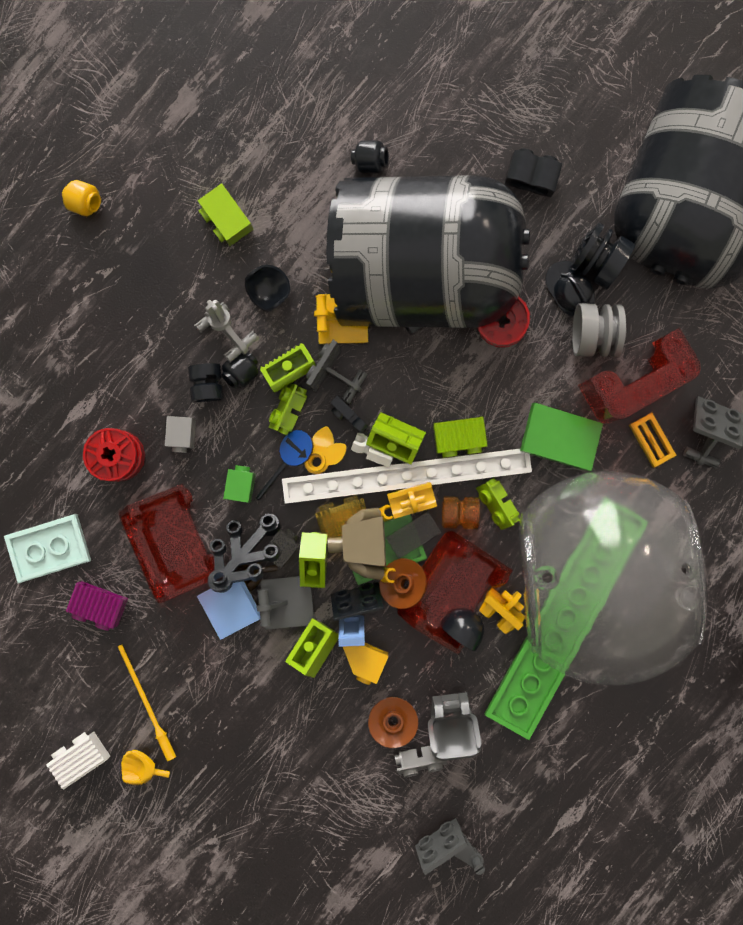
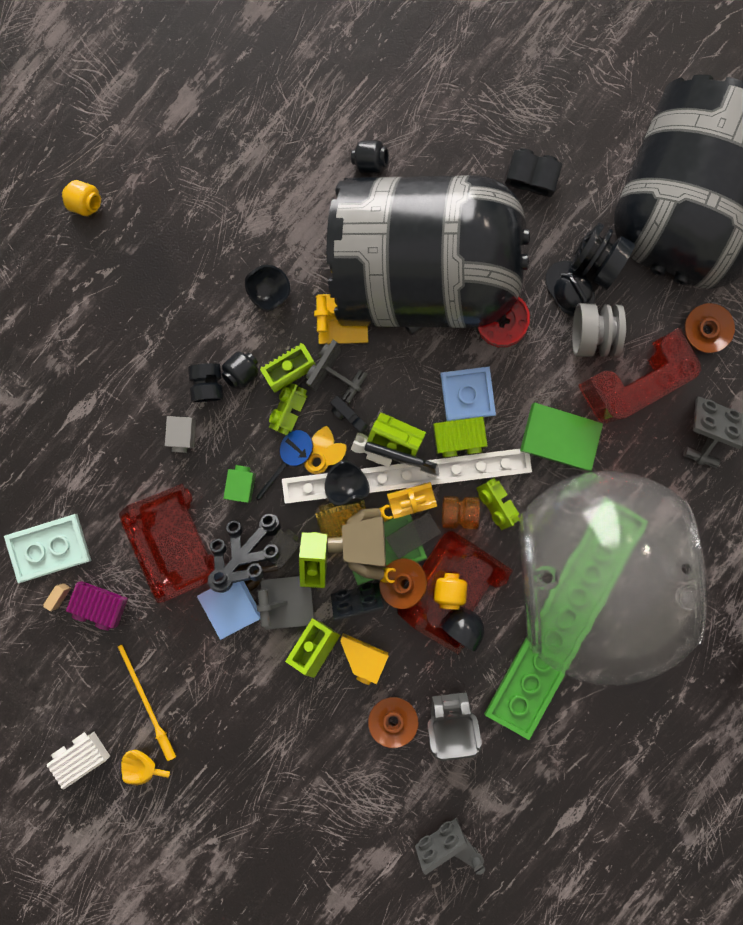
red wheel [83,428,145,482] -> none
light grey axle [194,300,259,363] -> none
lime brick [198,183,254,246] -> none
light blue tile [338,615,365,647] -> none
light grey hinge [394,746,447,777] -> none
yellow hips [479,587,525,634] -> none
yellow tile [629,413,677,468] -> none
none -> tan tile [43,583,71,611]
none -> black helmet [325,460,370,505]
none -> black piece [364,442,439,477]
none -> yellow head [434,573,467,610]
none -> light blue tile [440,366,496,422]
none -> dark orange dish [684,303,735,353]

